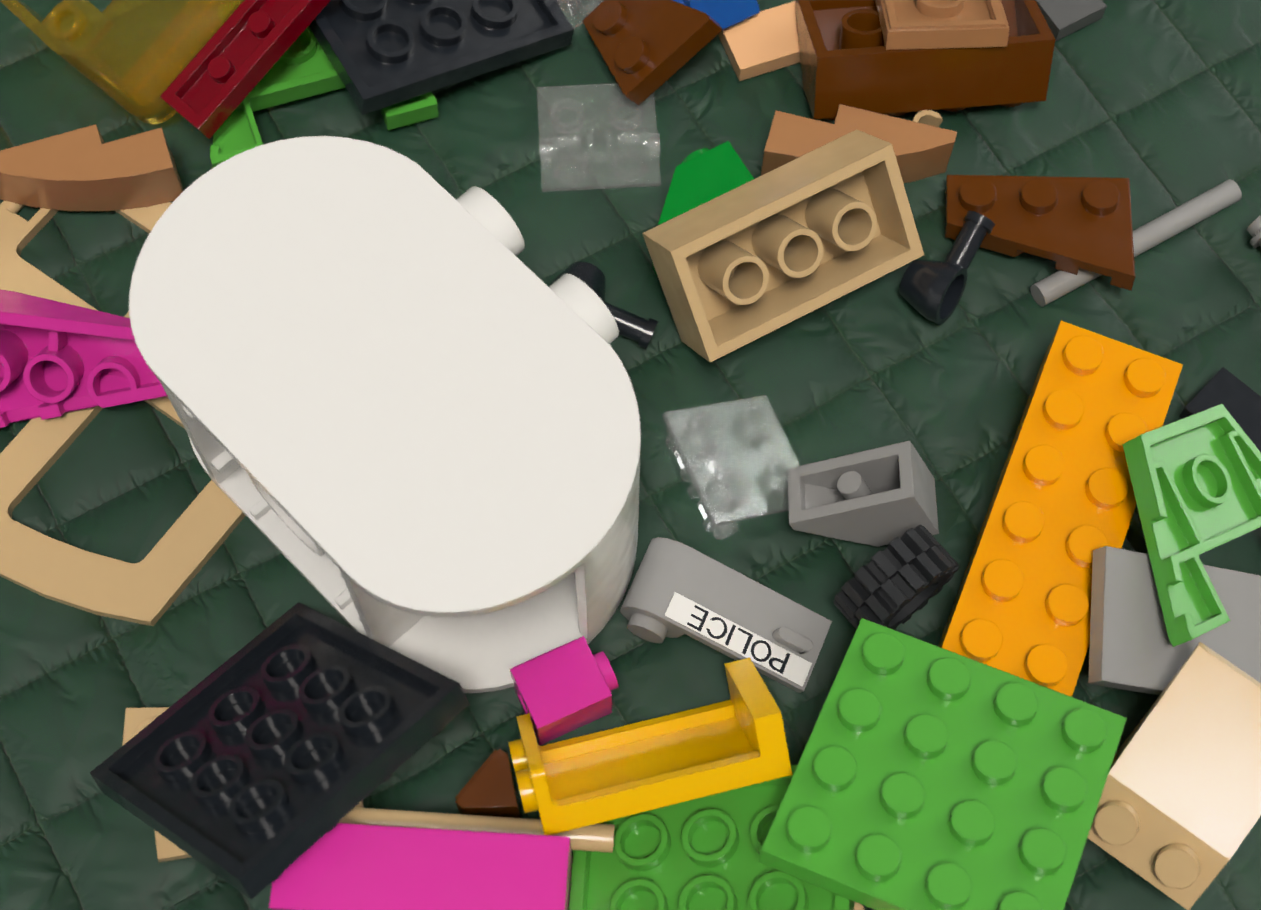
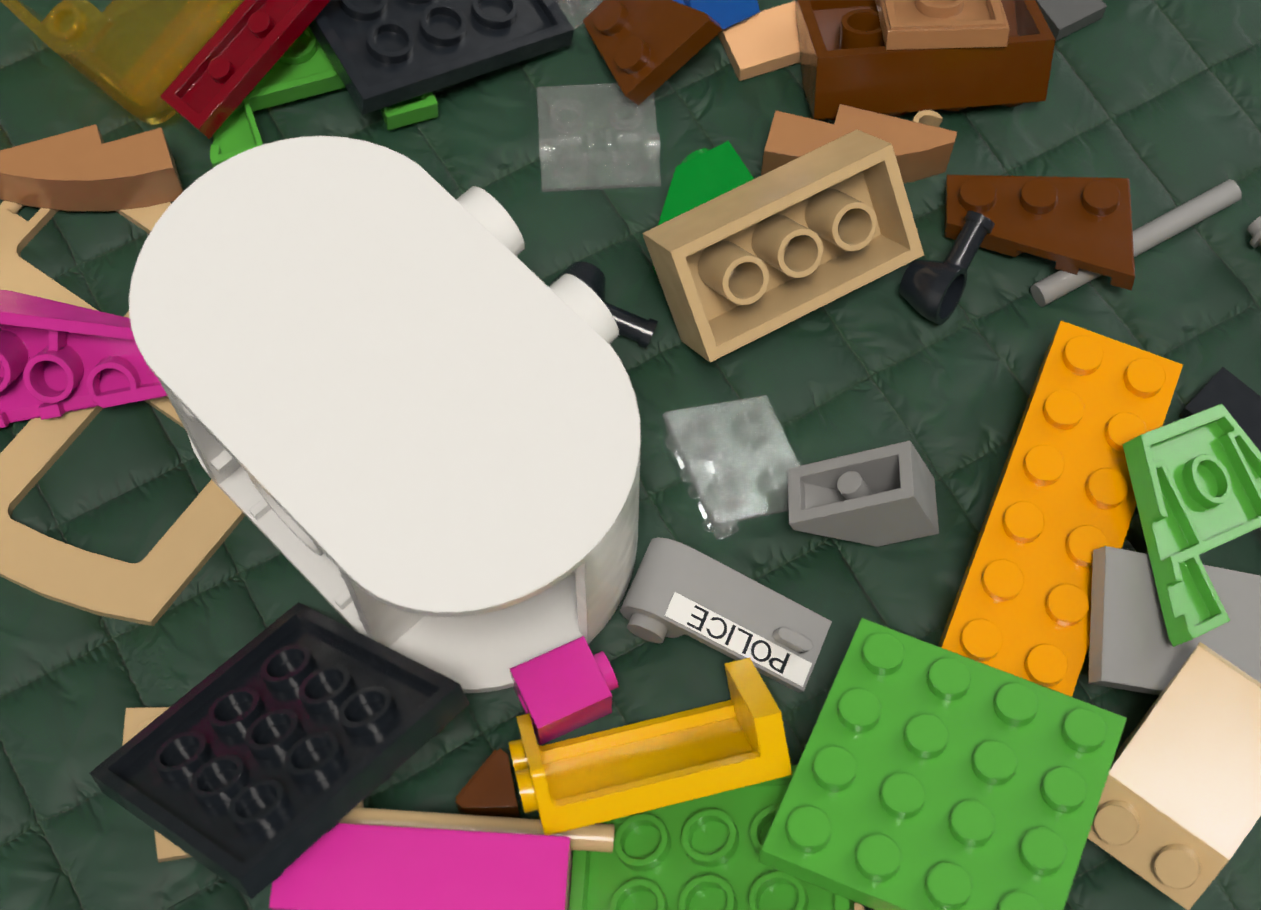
black tyre [833,525,959,630] -> none

